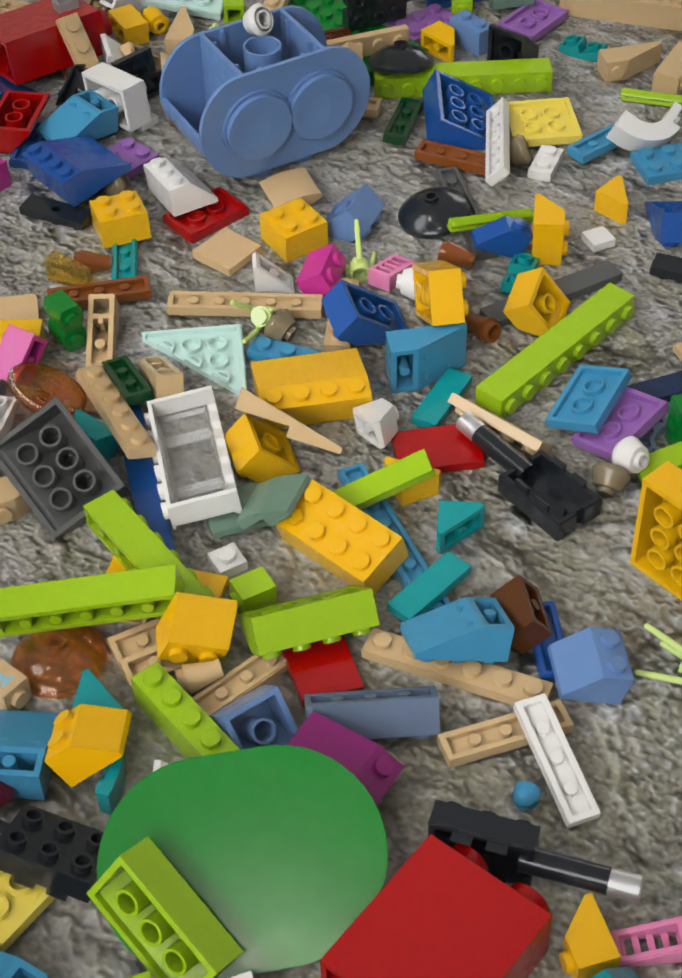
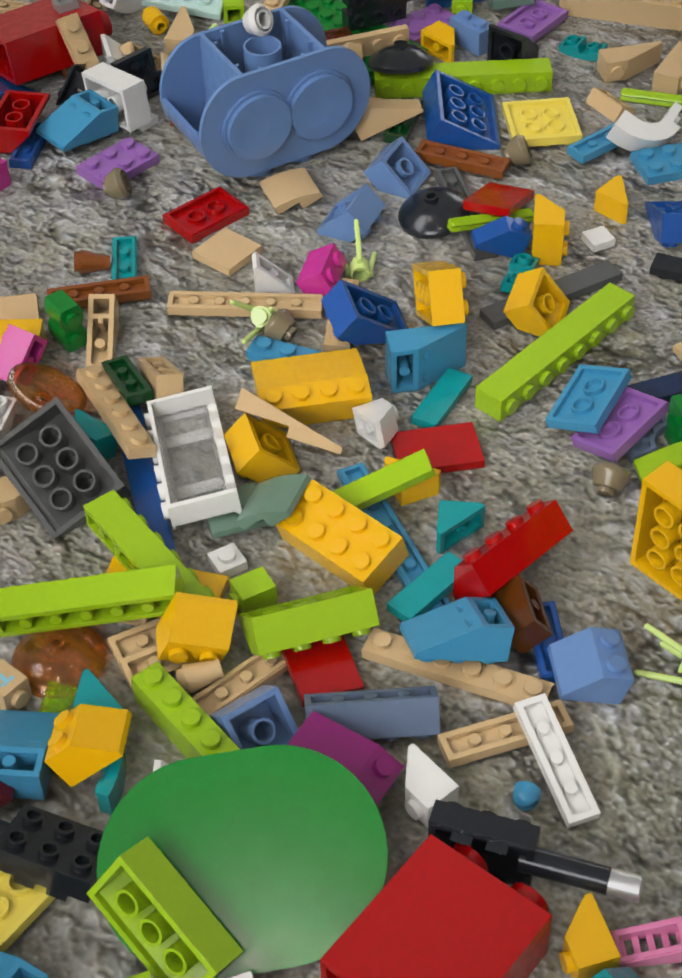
black tile [19,194,92,230] -> none
blue slope [21,135,132,207] -> none
clear yellow slope [44,251,93,286] -> none
yellow brick [89,190,152,249] -> none
yellow brick [108,4,151,45] -> none
light aqua tile [141,324,247,396] -> none
white slope [143,157,219,217] -> none
yellow brick [259,197,328,263] -> none
bright pink slope [368,254,416,292] -> none
white cone [396,267,415,301] -> none
dark orange cone [437,240,476,269] -> none
tan plate [447,392,553,455] -> none
black piece [456,412,603,542] -> none
dark orange cone [465,313,501,343] -> none
white plate [485,97,510,187] -> none
white plate [527,145,564,182] -> none
white cone [611,436,650,474] -> none
none -> clear neon green tile [39,681,78,713]
none -> tan slope [355,99,424,141]
none -> medium blue slope [363,136,431,199]
none -> white slope [404,743,459,828]
none -> red slope [453,499,573,600]
none -> red tile [463,182,534,217]
none -> tan slope [586,87,636,122]

